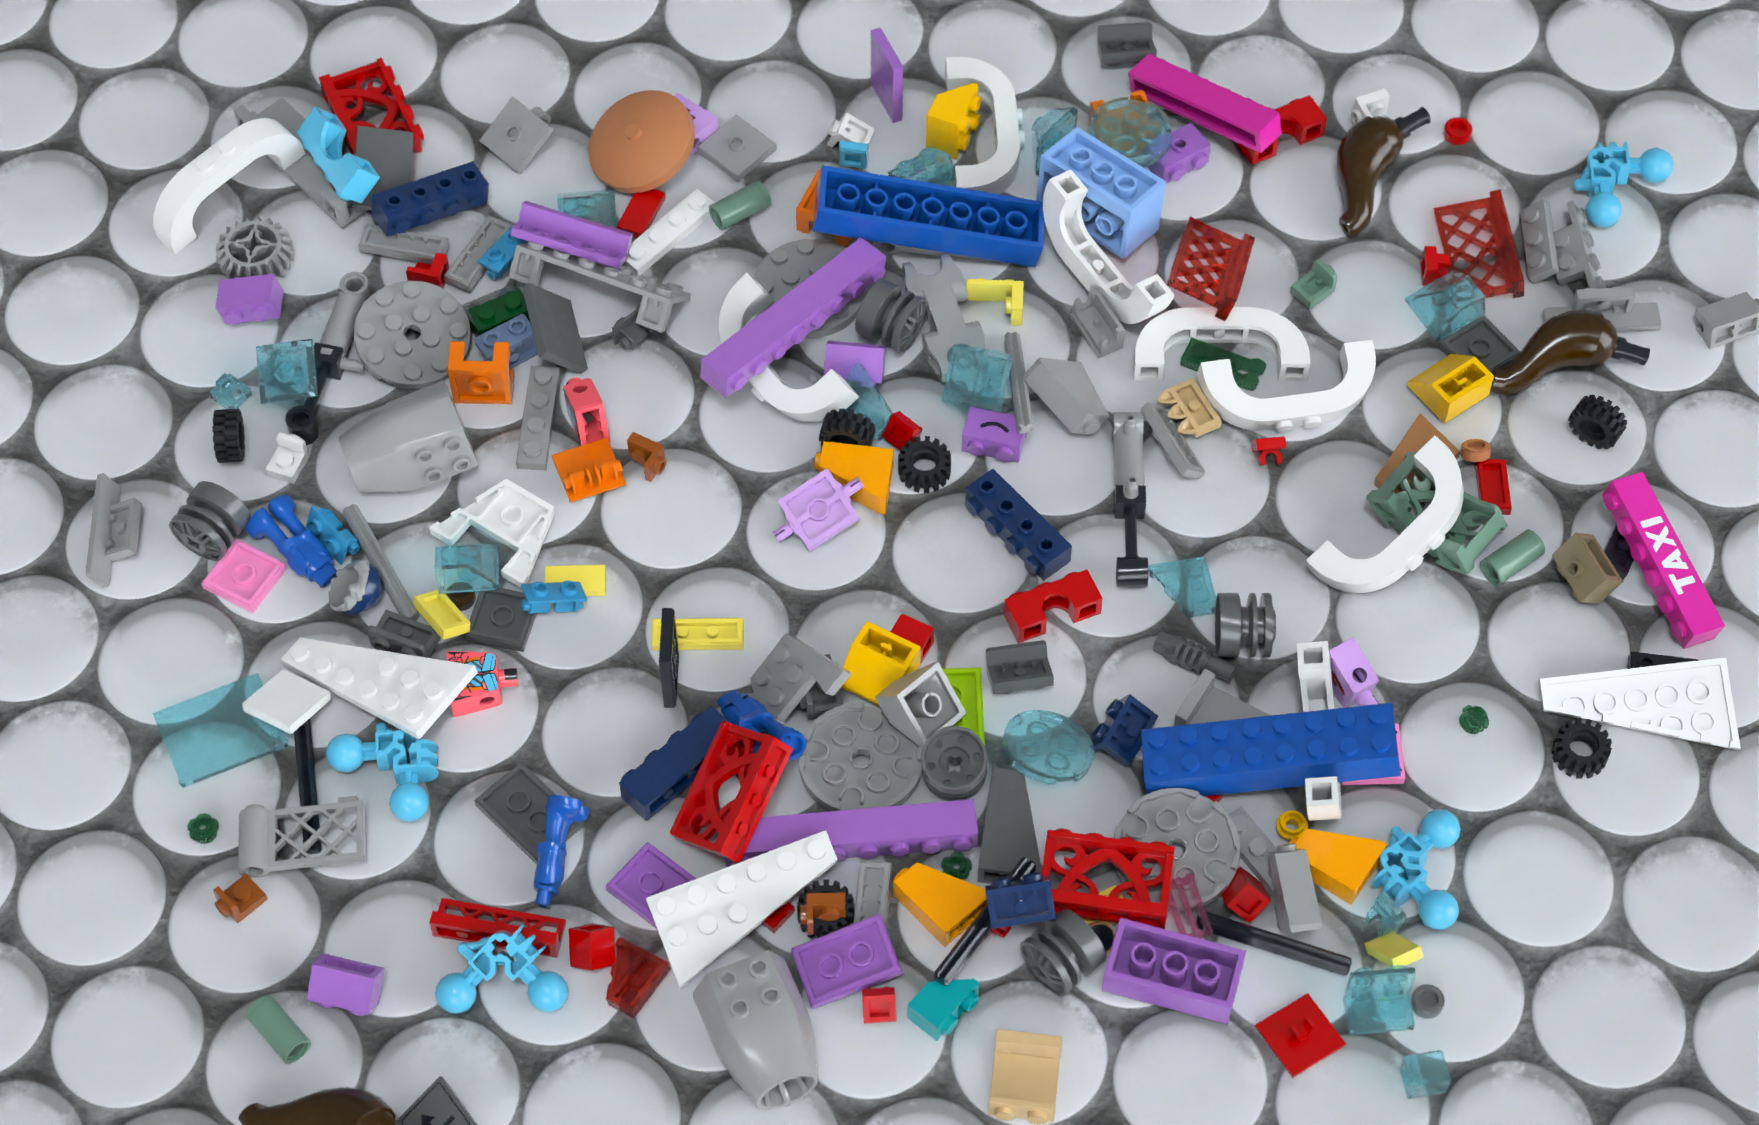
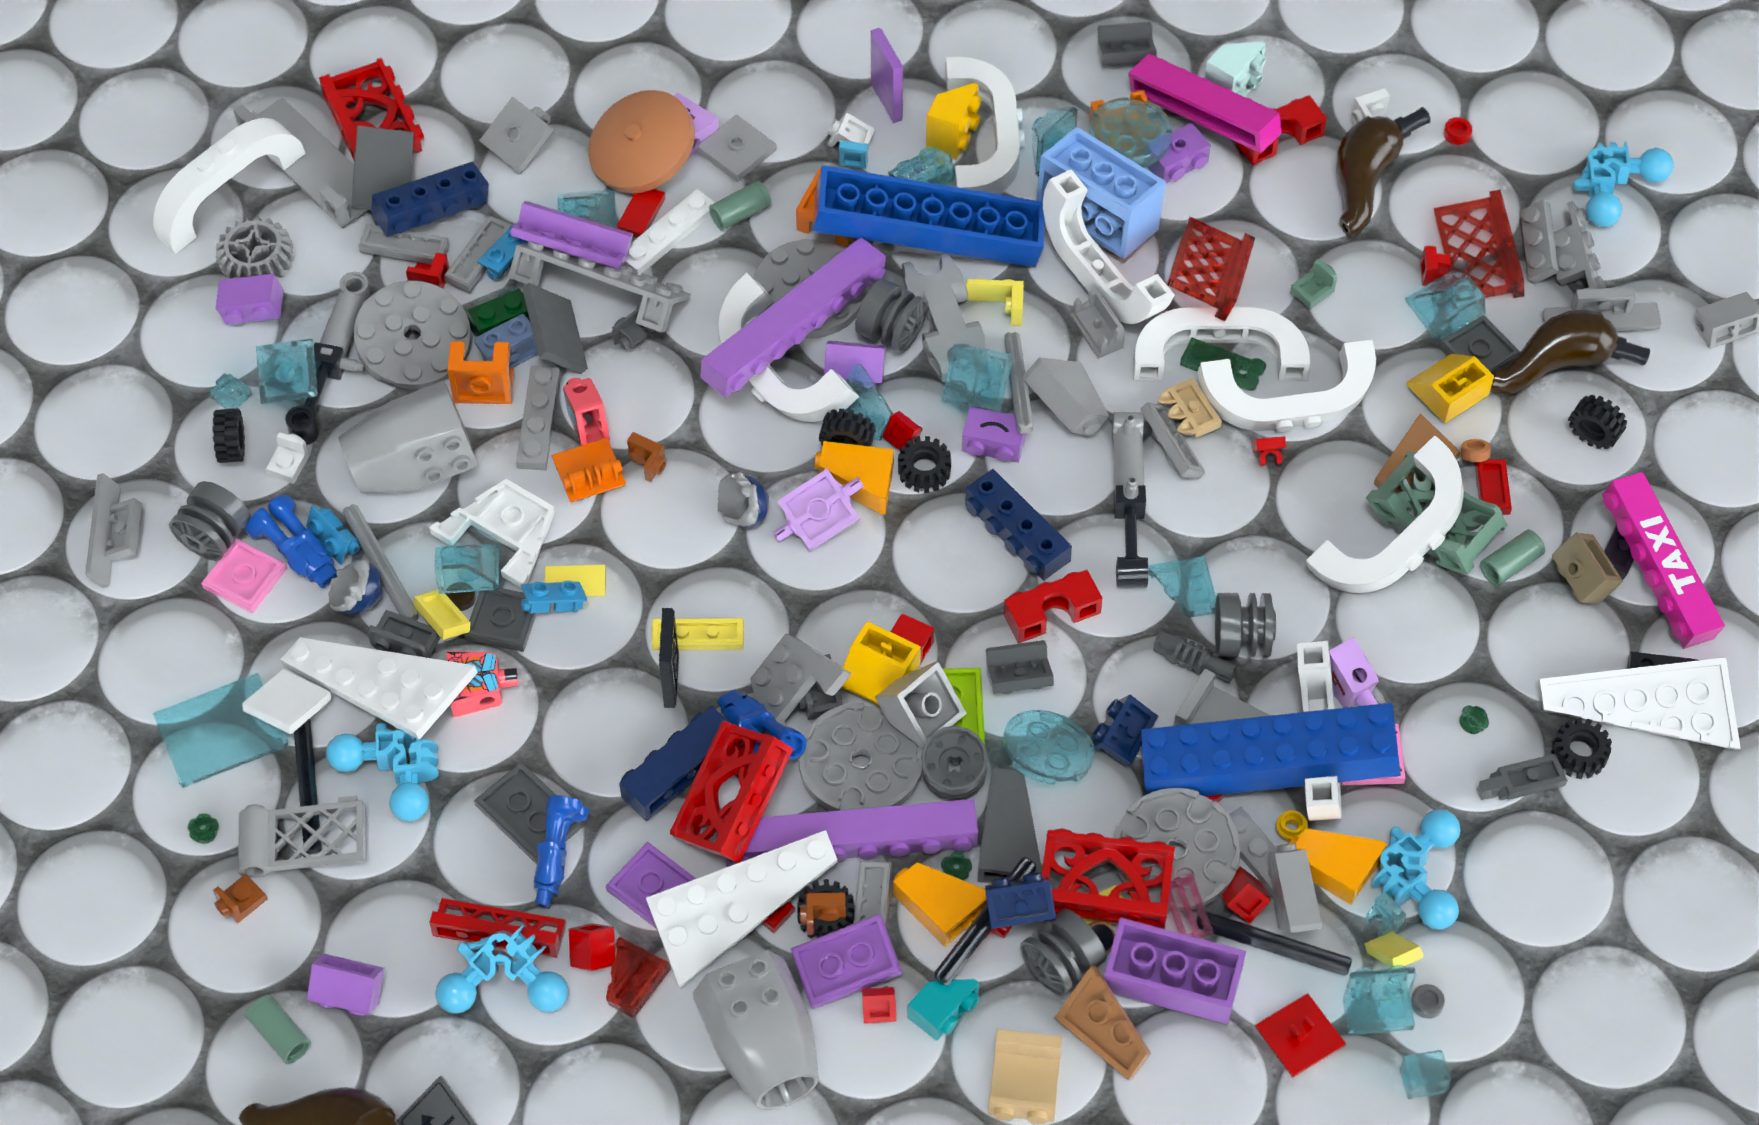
medium azure arch [296,106,380,204] -> none
none -> light grey hair [718,472,769,527]
none -> medium nougat wing [1054,965,1151,1080]
none -> light aqua slope [1205,41,1266,97]
none -> dark grey hinge [1477,754,1568,800]

